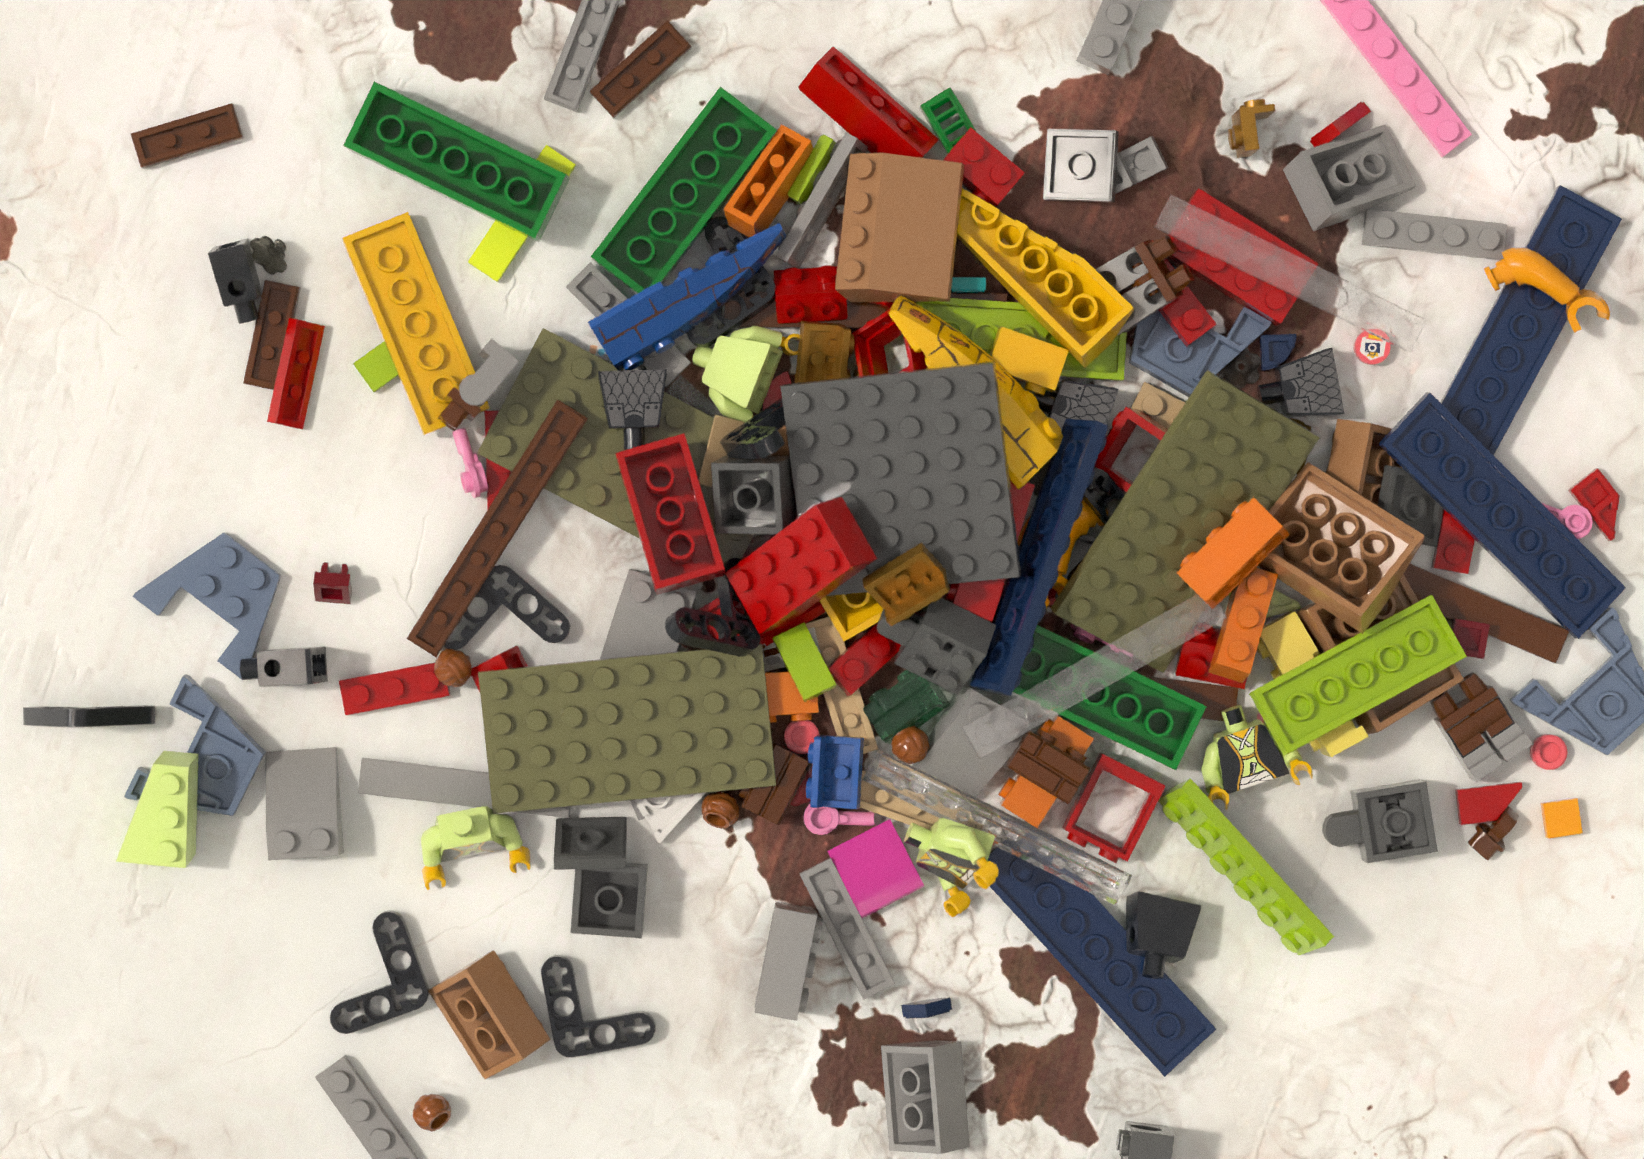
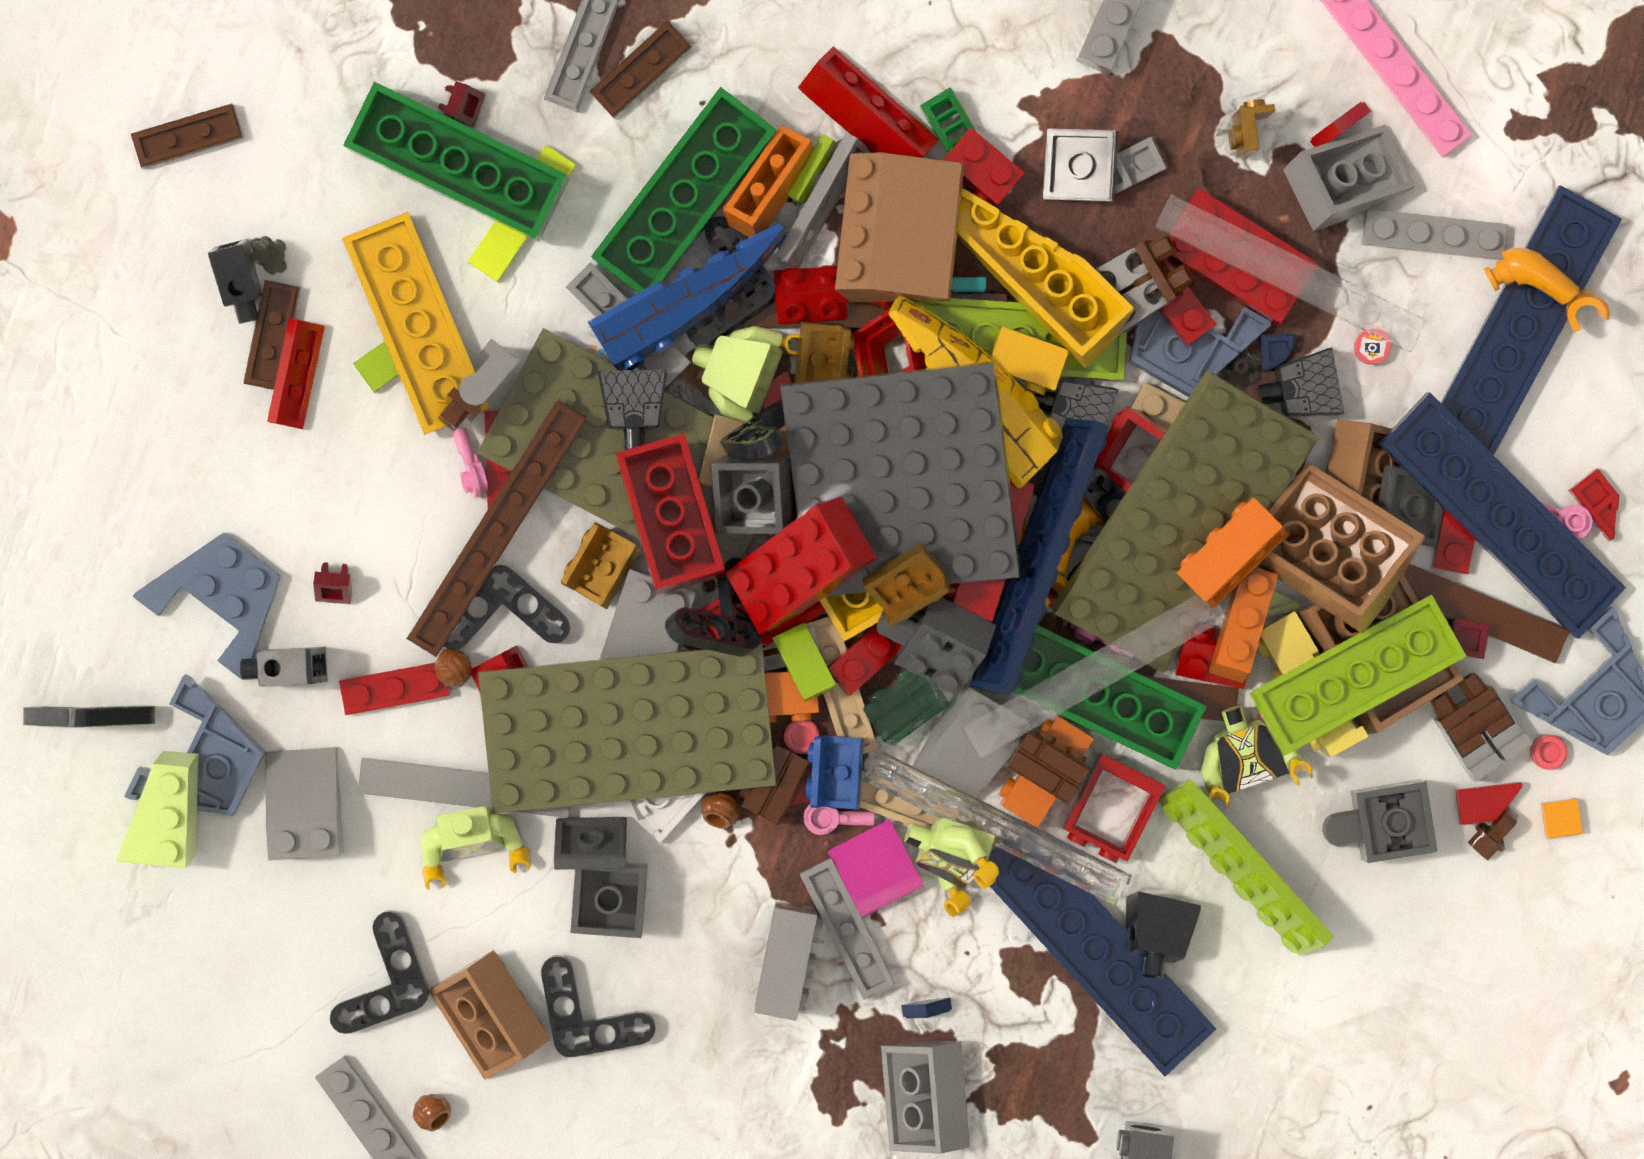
dark orange piece [891,726,929,764] -> none
none -> dark red tile [438,81,486,127]
none -> pearl gold bracket [561,522,642,609]

